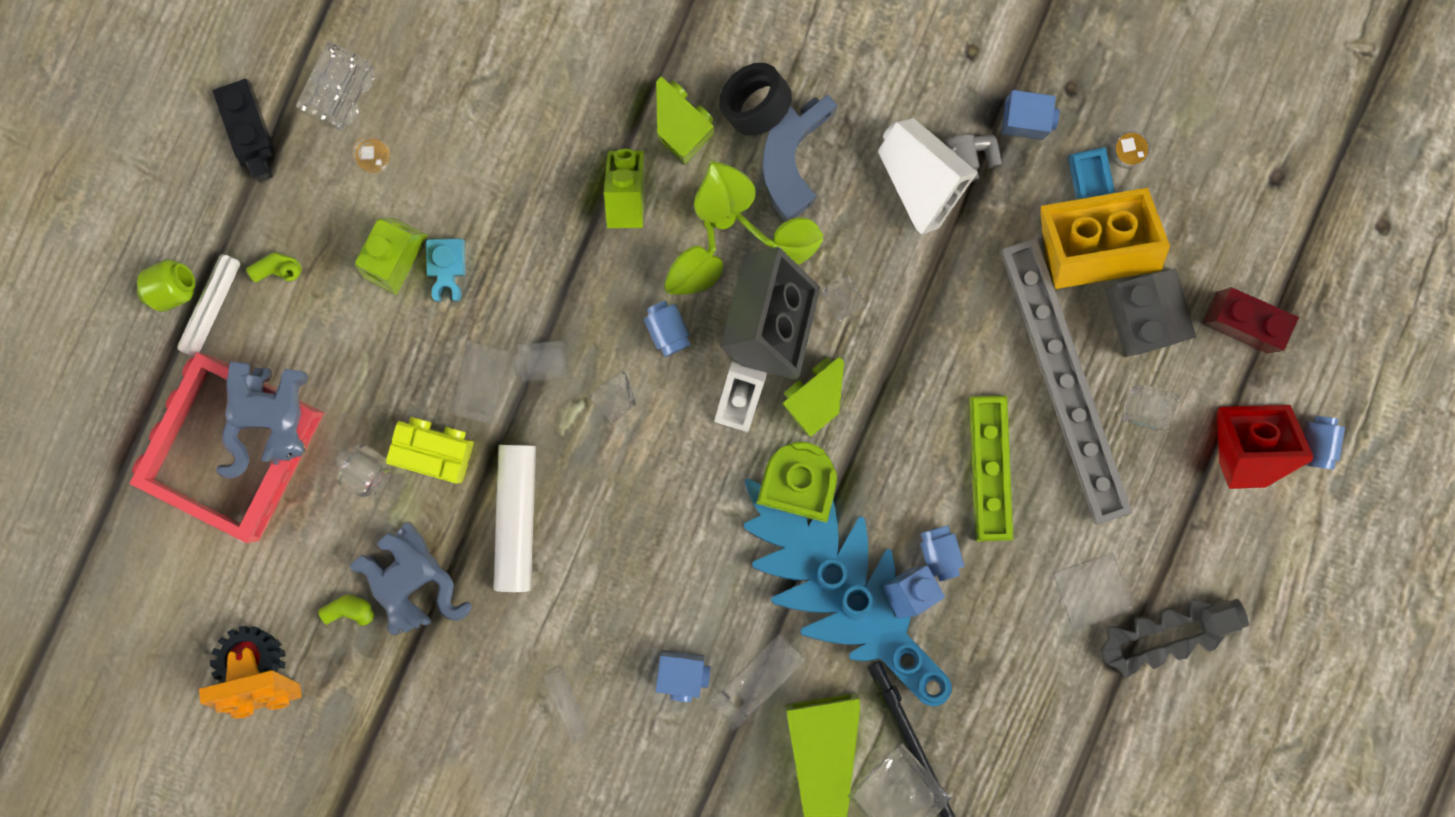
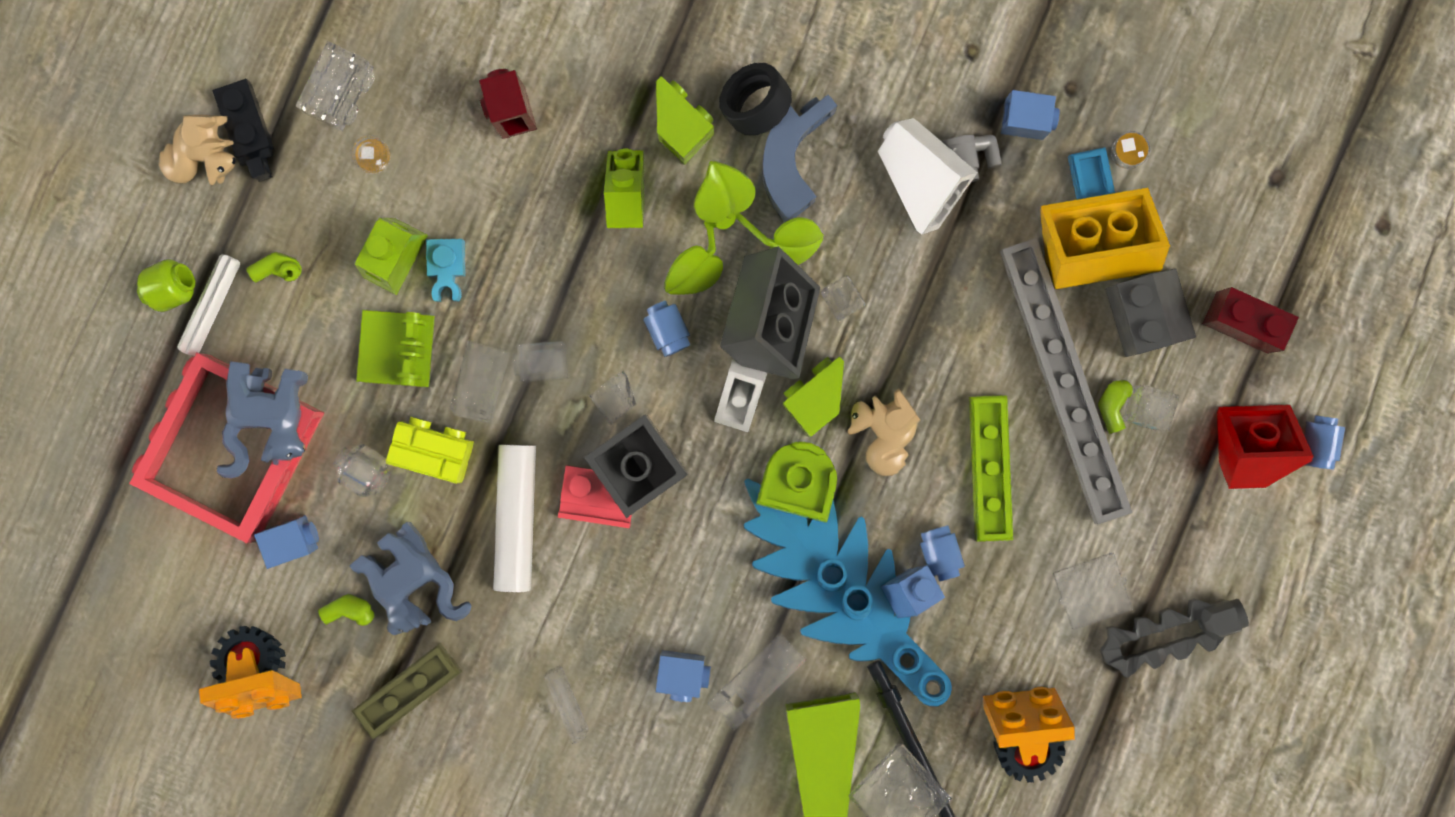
none -> tan animal [159,115,236,185]
none -> medium blue brick [254,515,319,569]
none -> olive tile [352,643,462,740]
none -> lime hinge [356,310,435,387]
none -> dark red brick [479,69,537,139]
none -> coral plate [558,465,632,528]
none -> dark grey slope [584,415,689,518]
none -> tan animal [847,389,920,476]
none -> light orange plate [983,687,1075,783]
none -> lime arm [1098,380,1133,434]

